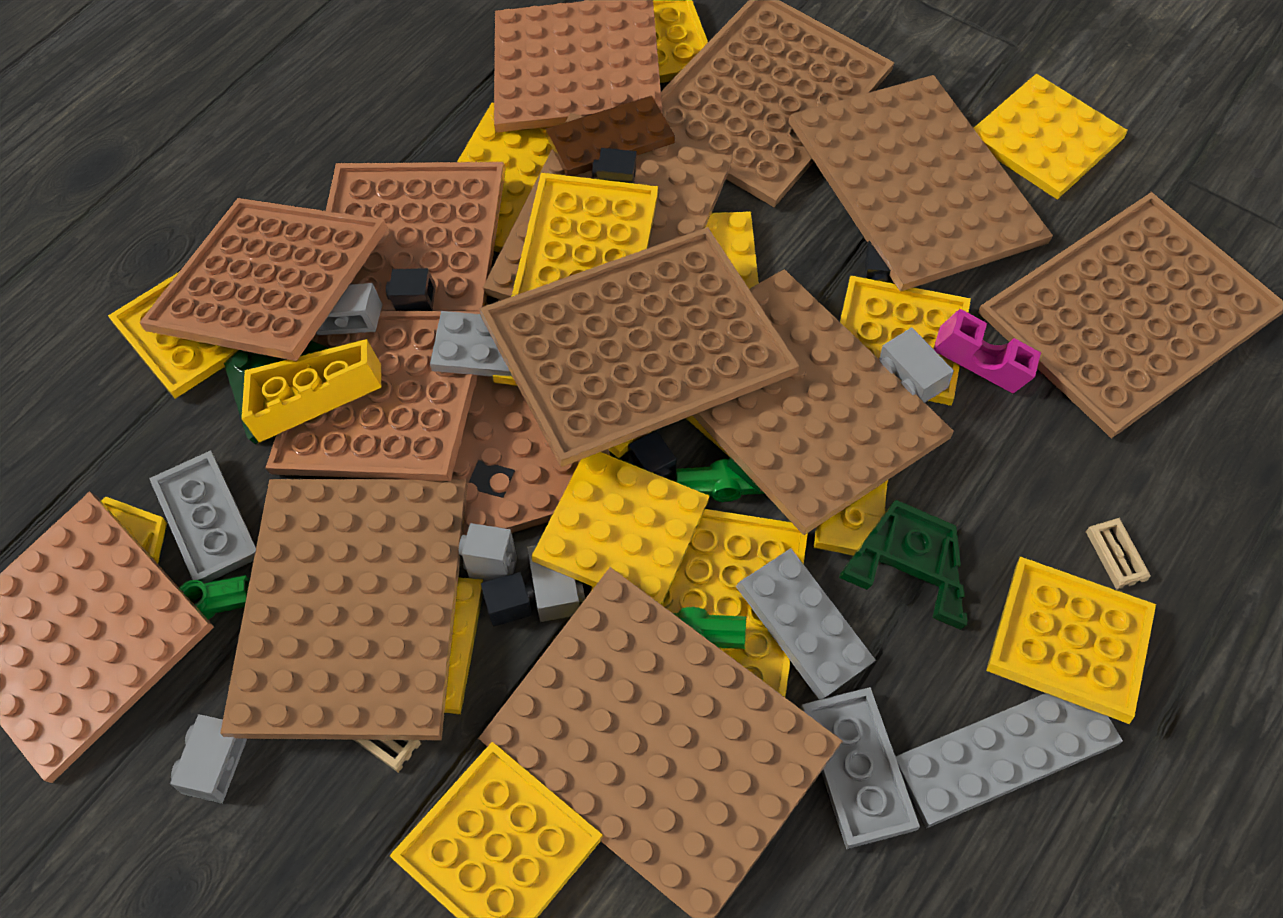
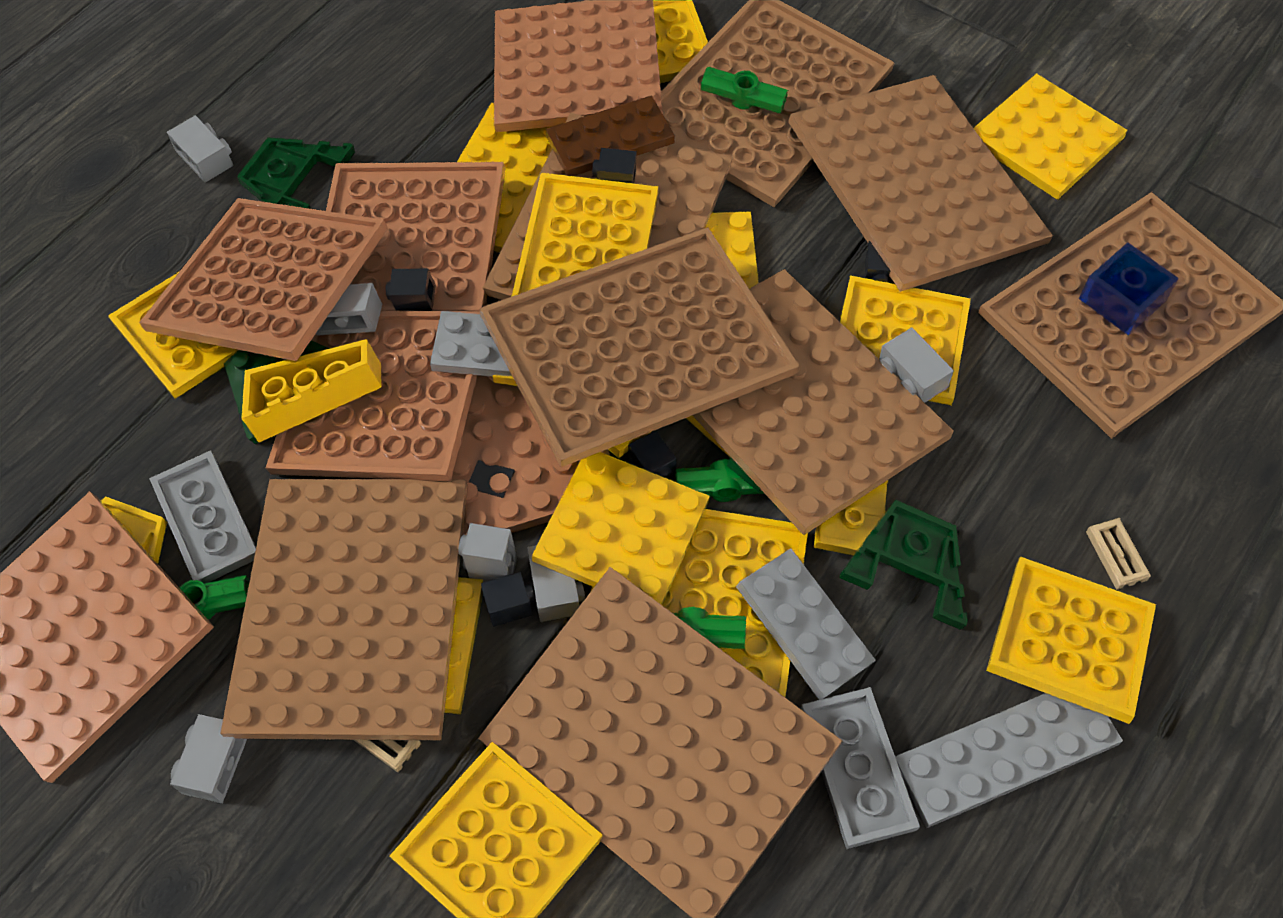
dark pink arch [933,309,1041,393] -> none
none -> light grey brick [167,115,233,183]
none -> dark green wing [237,137,355,209]
none -> green piece [701,66,789,114]
none -> clear blue brick [1079,242,1179,336]

